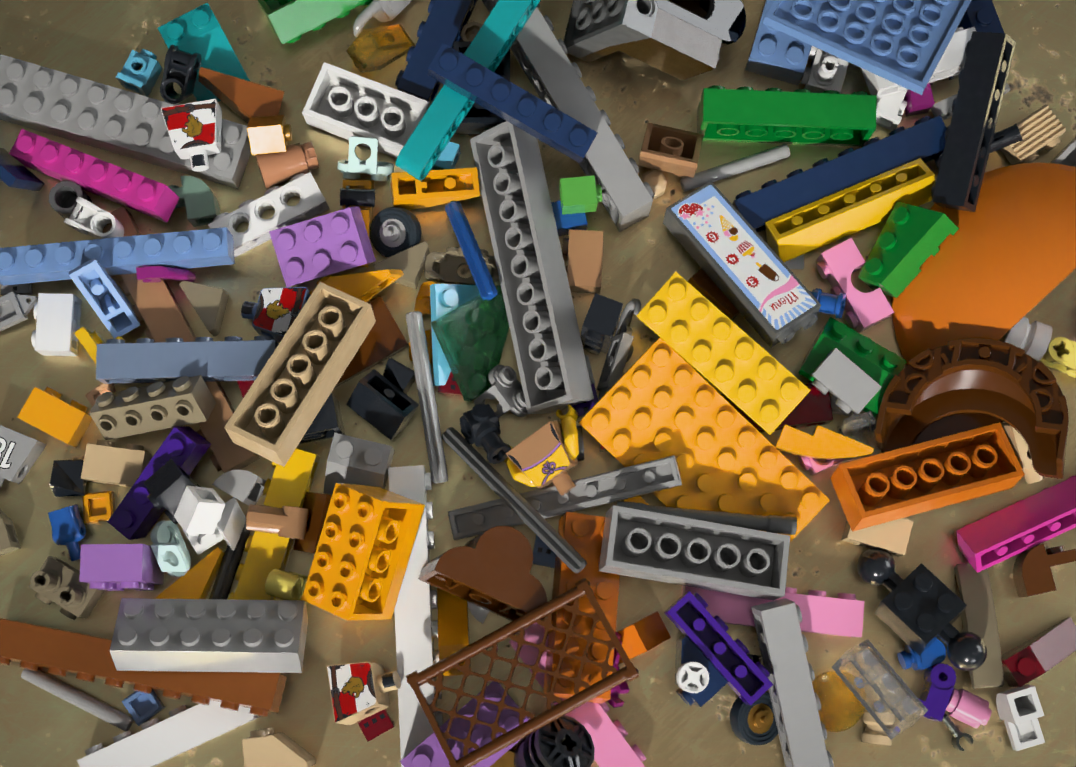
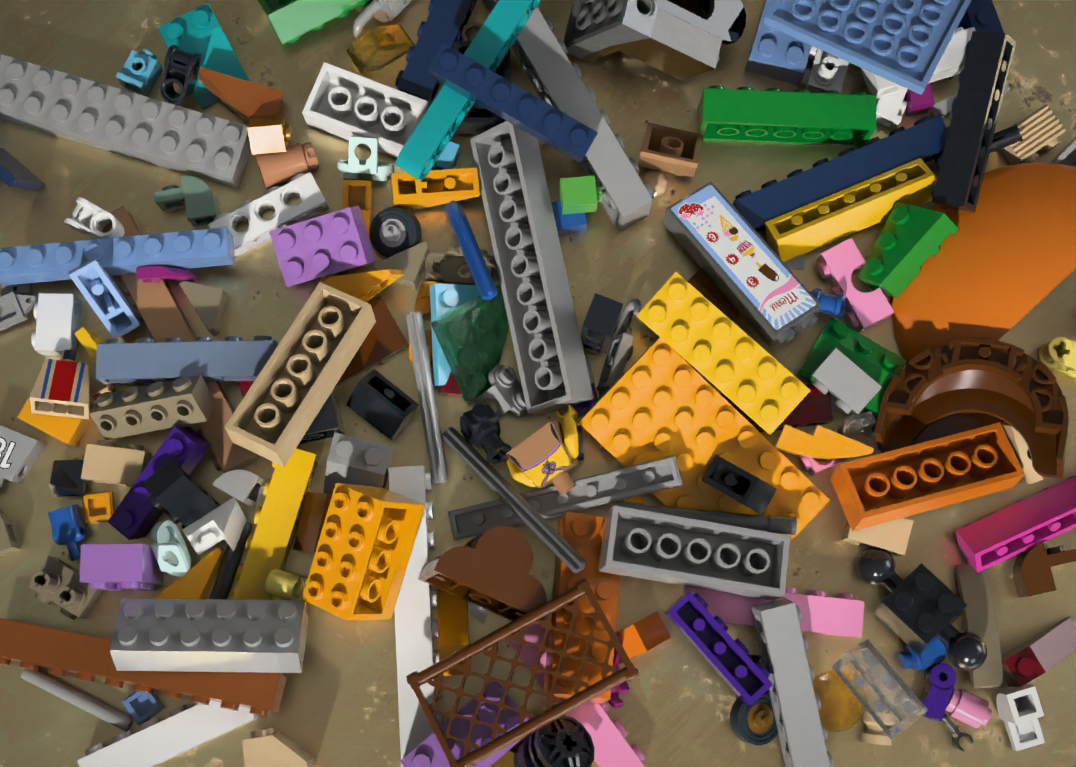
dark pink brick [9,129,180,223] -> none
dark grey piece [49,181,92,219] -> none
torso [161,99,222,171] -> none
white brick [174,486,226,536] -> none
torso [241,287,311,342] -> none
medium nougat piece [246,504,309,540] -> none
torso [327,662,401,725] -> none
black pin [340,186,375,208] -> none
dark red tile [357,709,395,742] -> none
black slope [383,358,416,394] -> none
medium blue tile [532,535,556,568] -> none
medium nougat brick [562,229,604,294] -> none
dark blue slope [675,636,728,707] -> none
white wheel [676,662,709,693] -> none
light grey piece [680,143,790,192] -> none
white wheel [999,317,1053,361] -> none
none -> torso [29,350,90,419]
none -> black slope [701,455,777,515]

